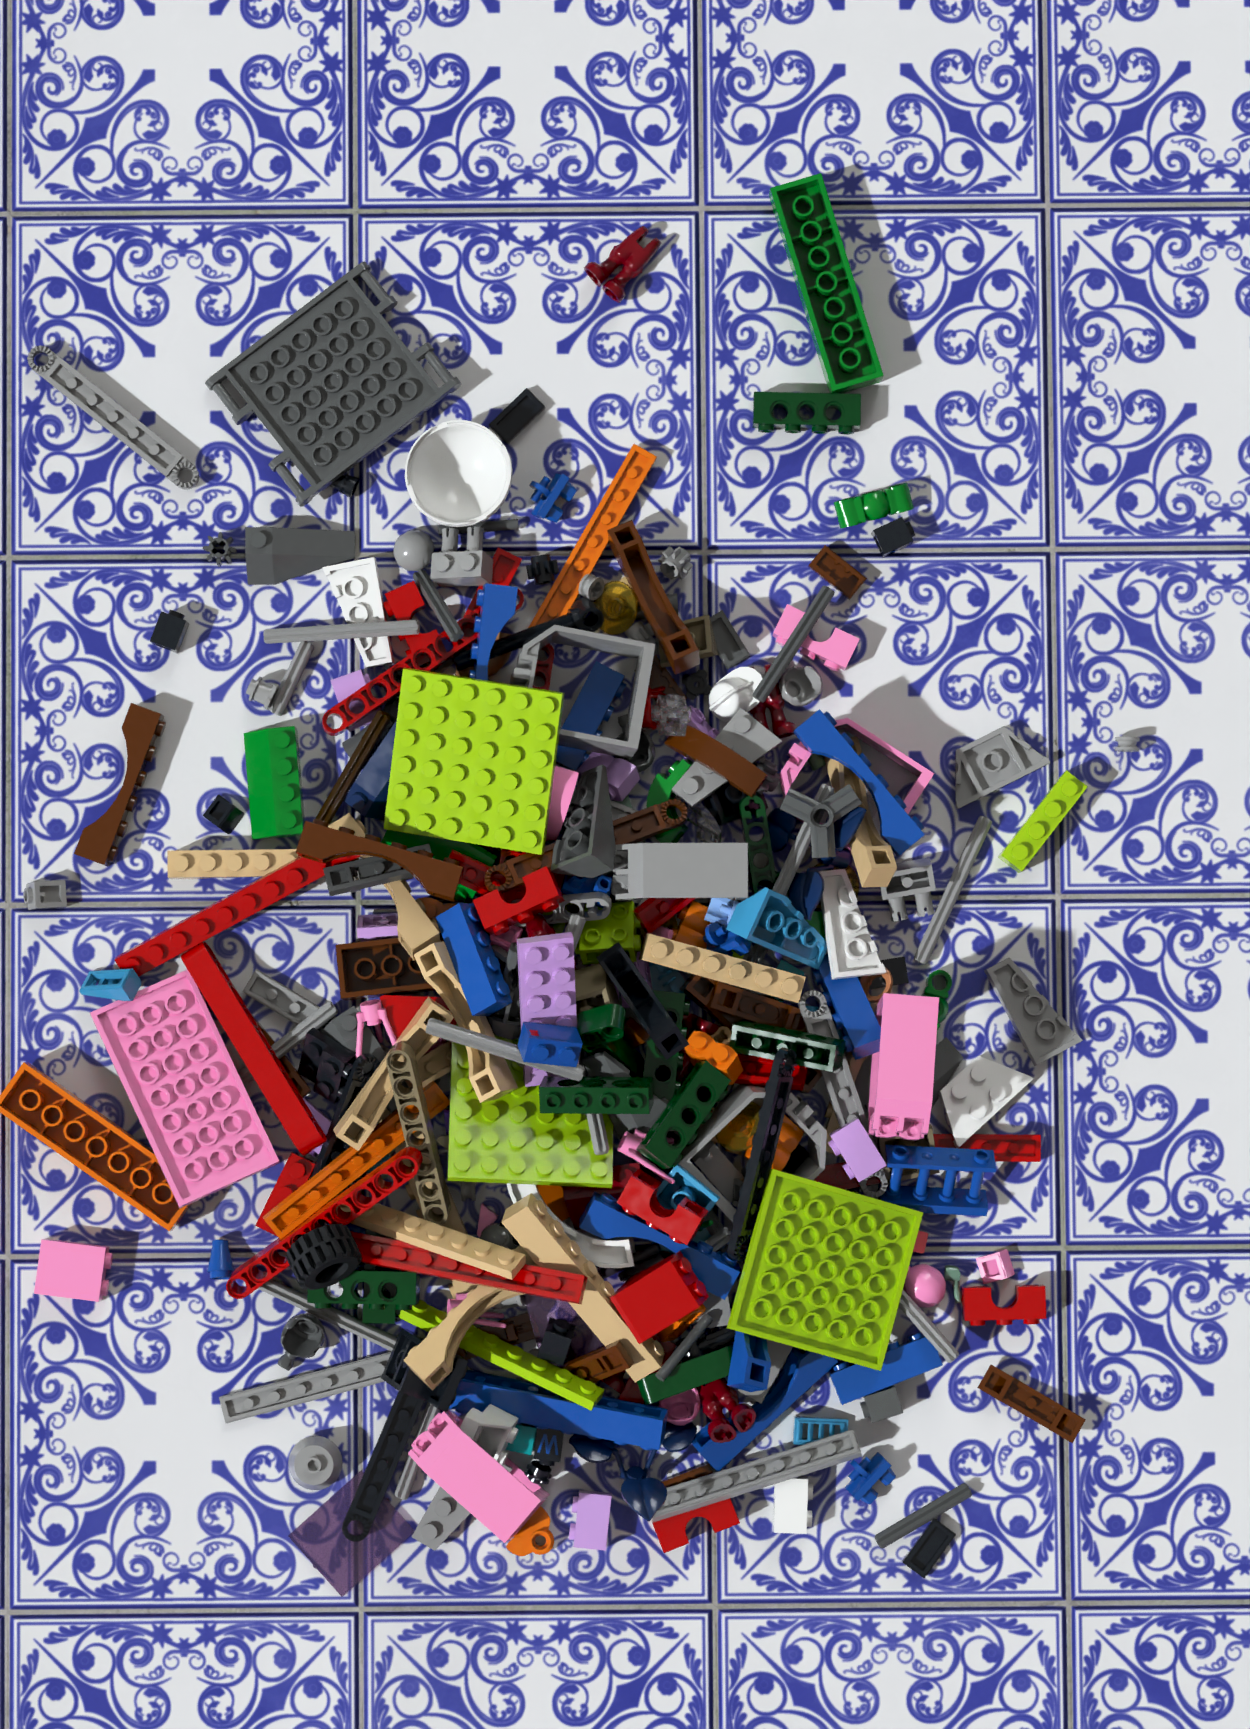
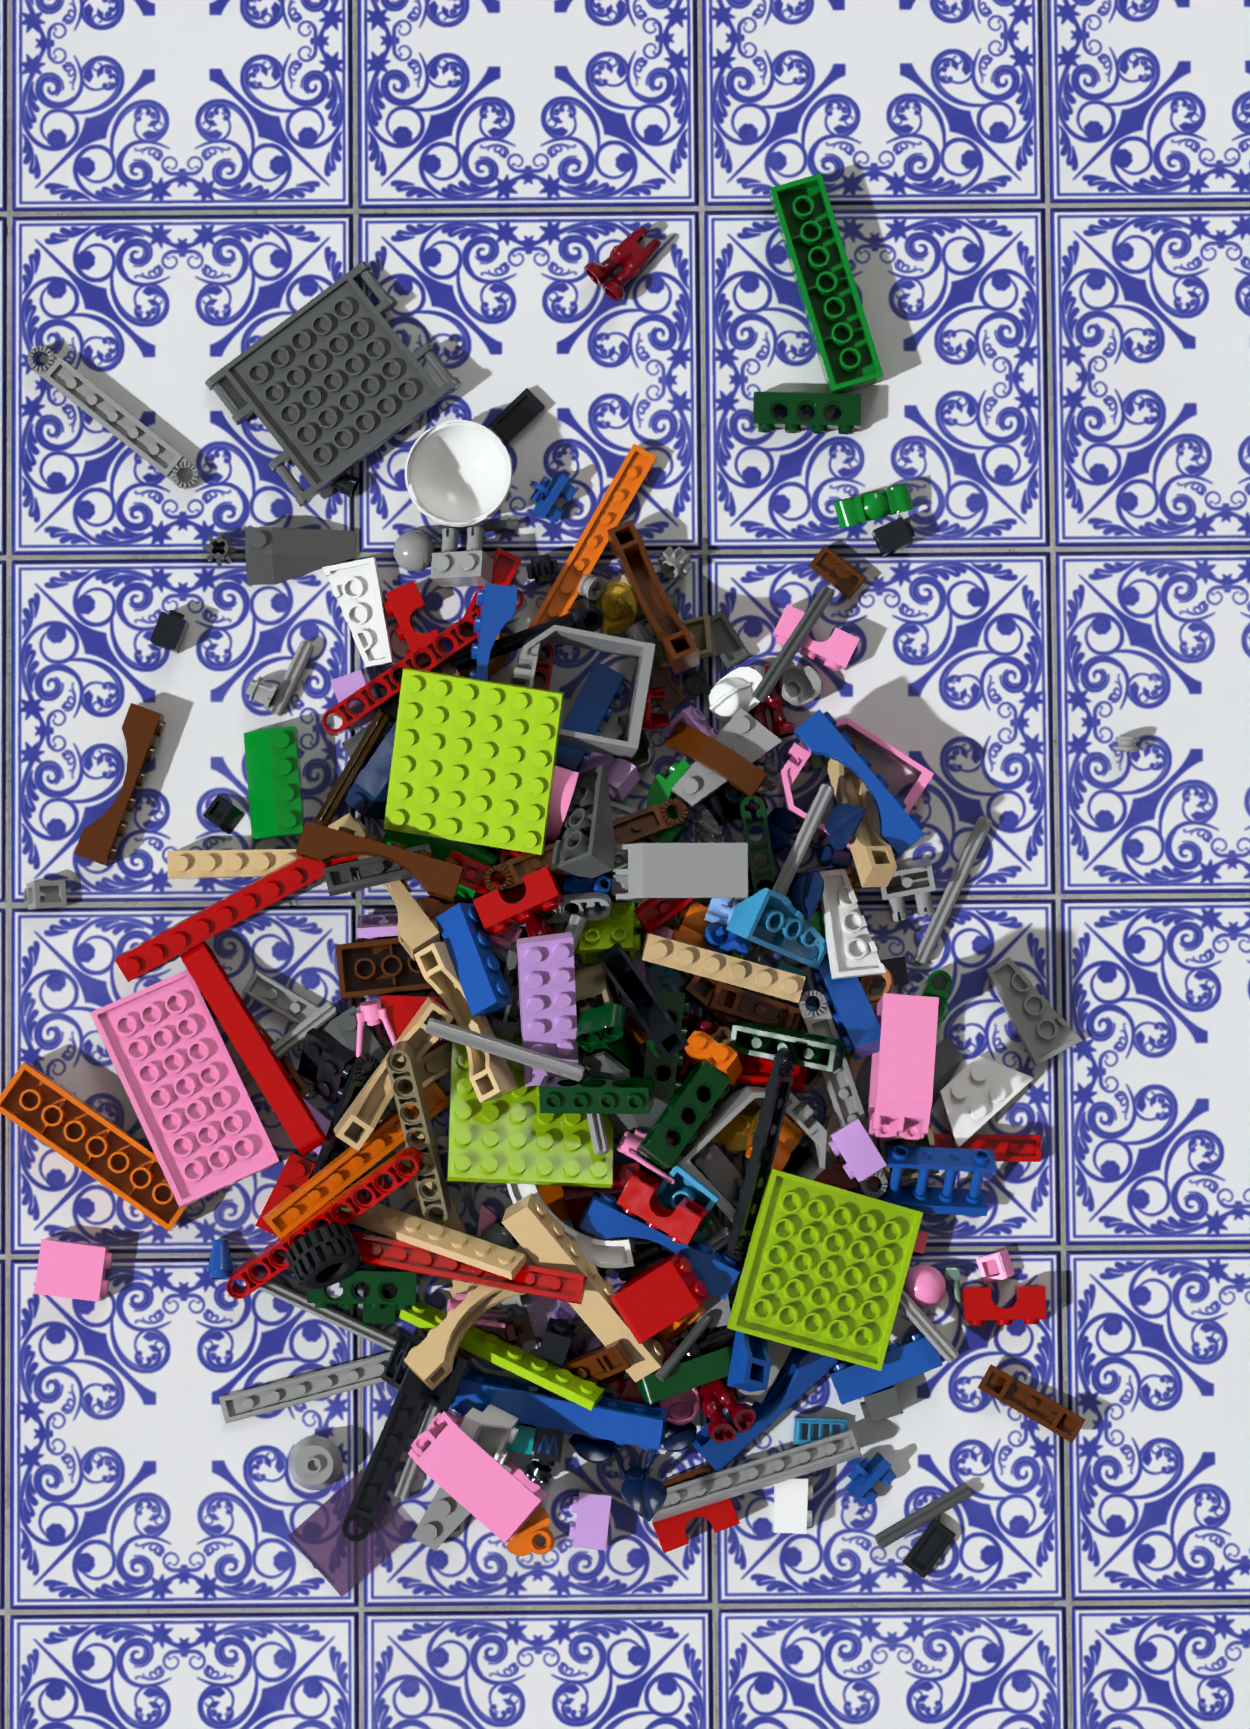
dark azure slope [79,968,142,1001] -> none
light grey axle [263,620,420,644] -> none
dark grey hair [278,1314,326,1371] -> none
dark grey axle [413,569,464,642] -> none
blue brick [517,1022,583,1067] -> none
clear brick [651,694,691,736] -> none
dark grey piece [779,784,862,858] -> none
light grey wing [955,726,1050,810] -> none
lime brick [998,770,1088,873] -> none

